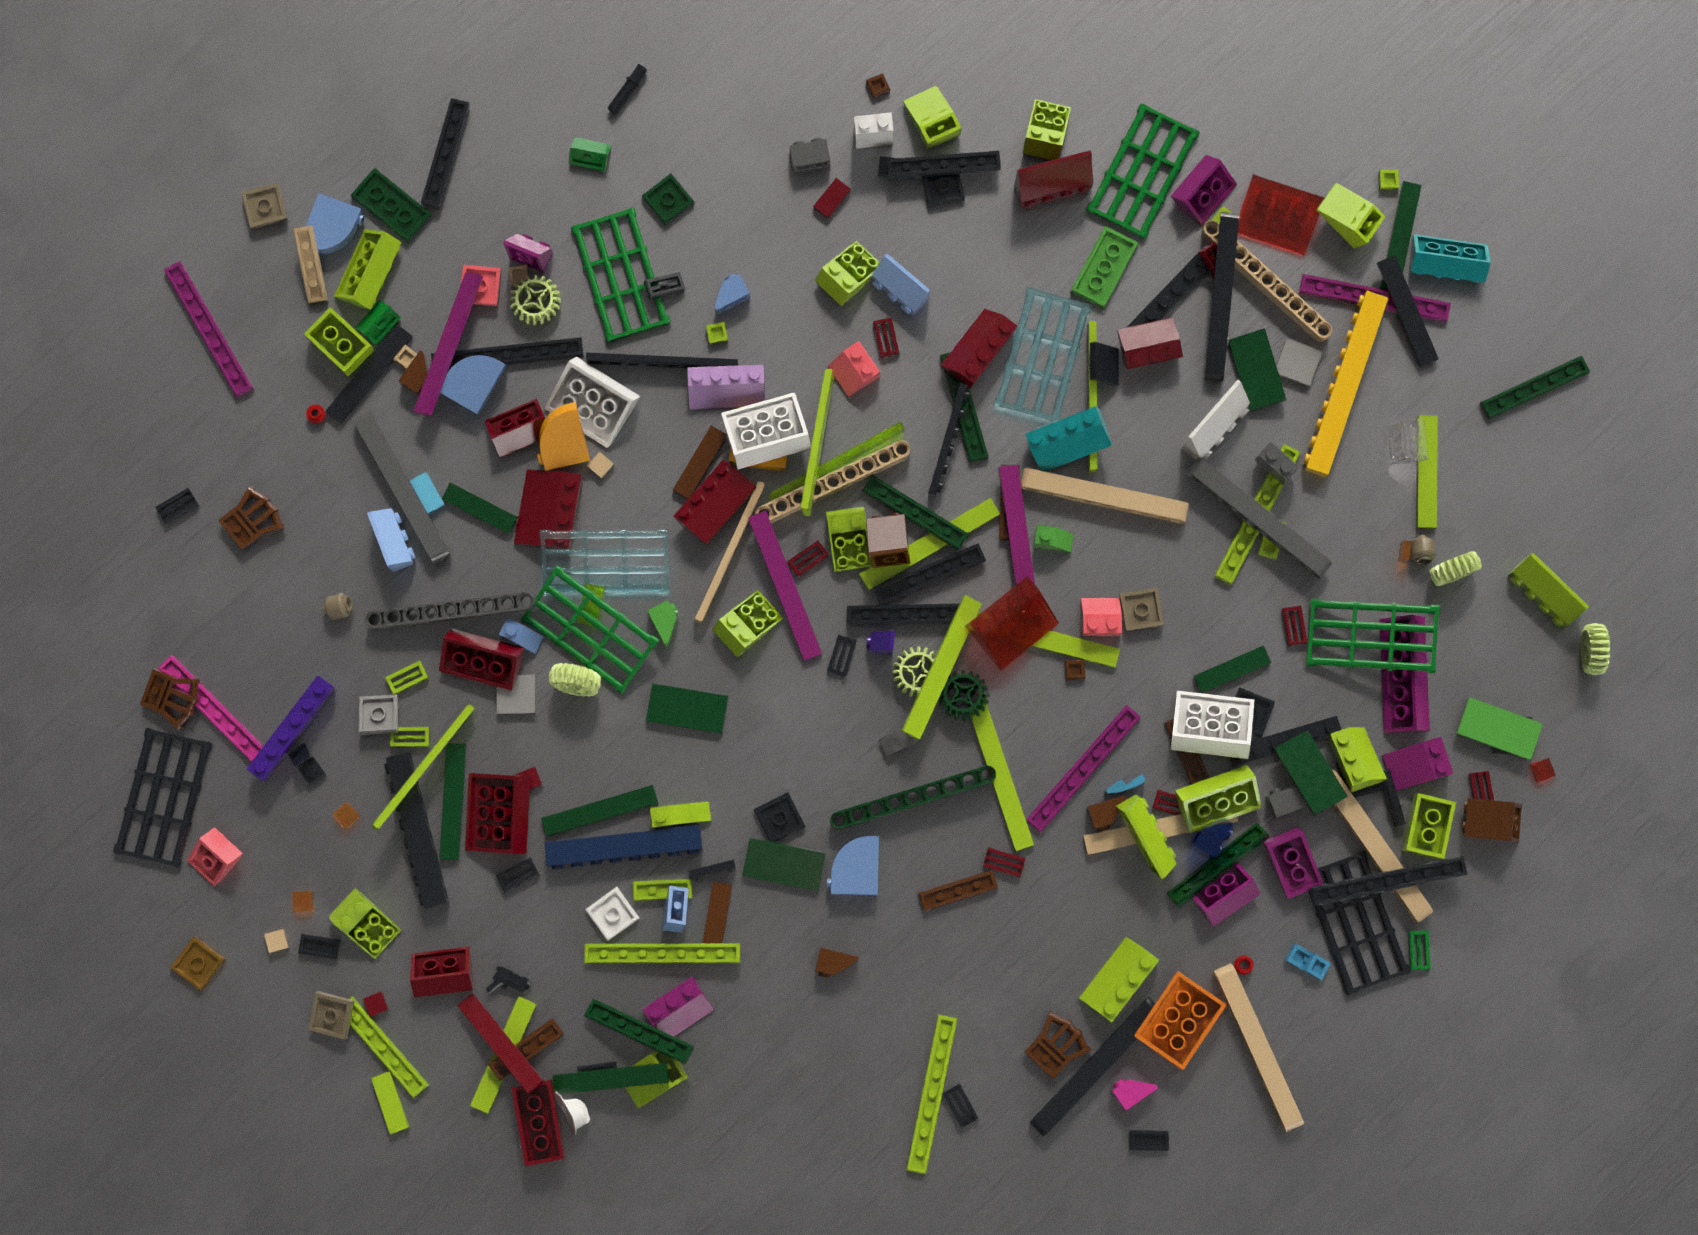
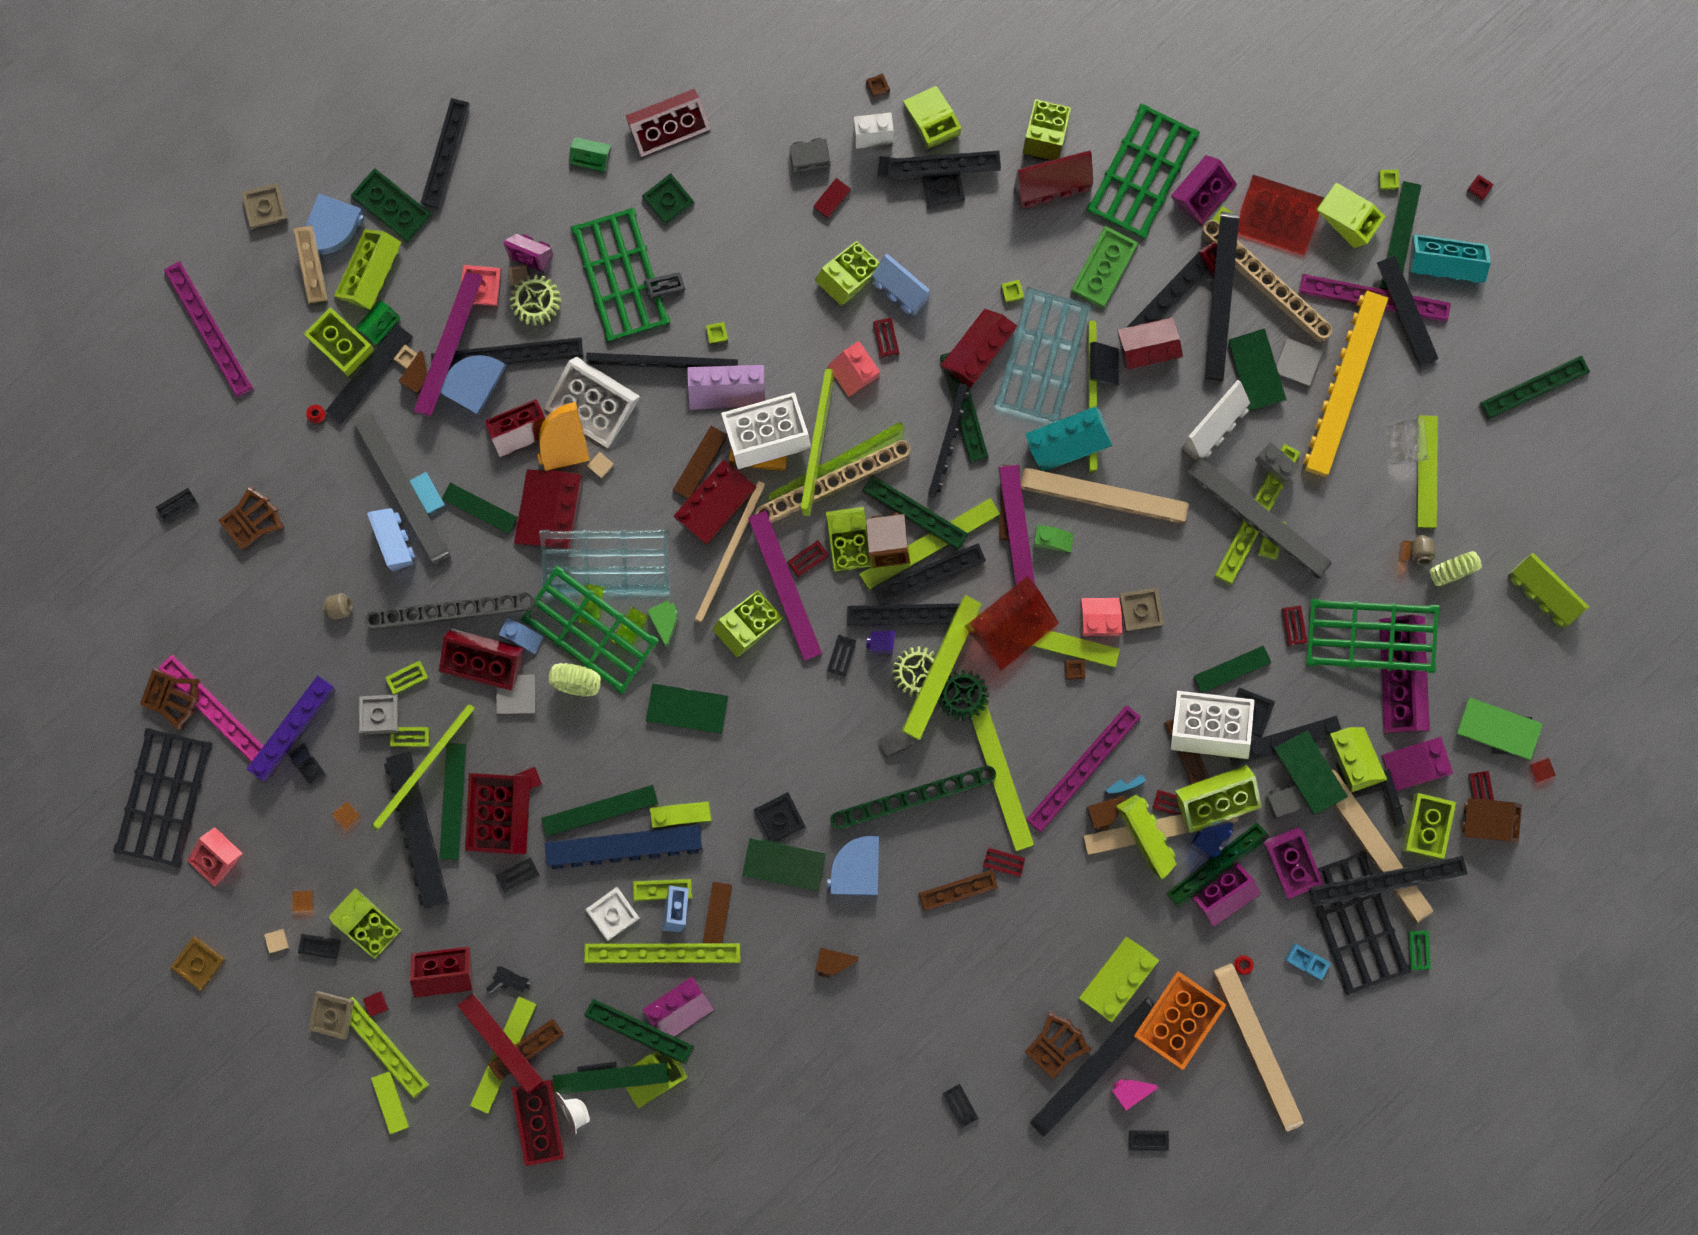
black axle [607,64,647,114] -> none
black piece [688,859,736,882] -> none
medium blue slope [715,274,750,315] -> none
lime tile [906,1014,958,1174] -> none
yellowish green gear [1580,623,1611,675] -> none
none -> clear neon green slope [611,607,648,652]
none -> dark red slope [625,89,710,157]
none -> lime tile [1001,279,1024,303]
none -> dark red tile [1467,174,1494,201]

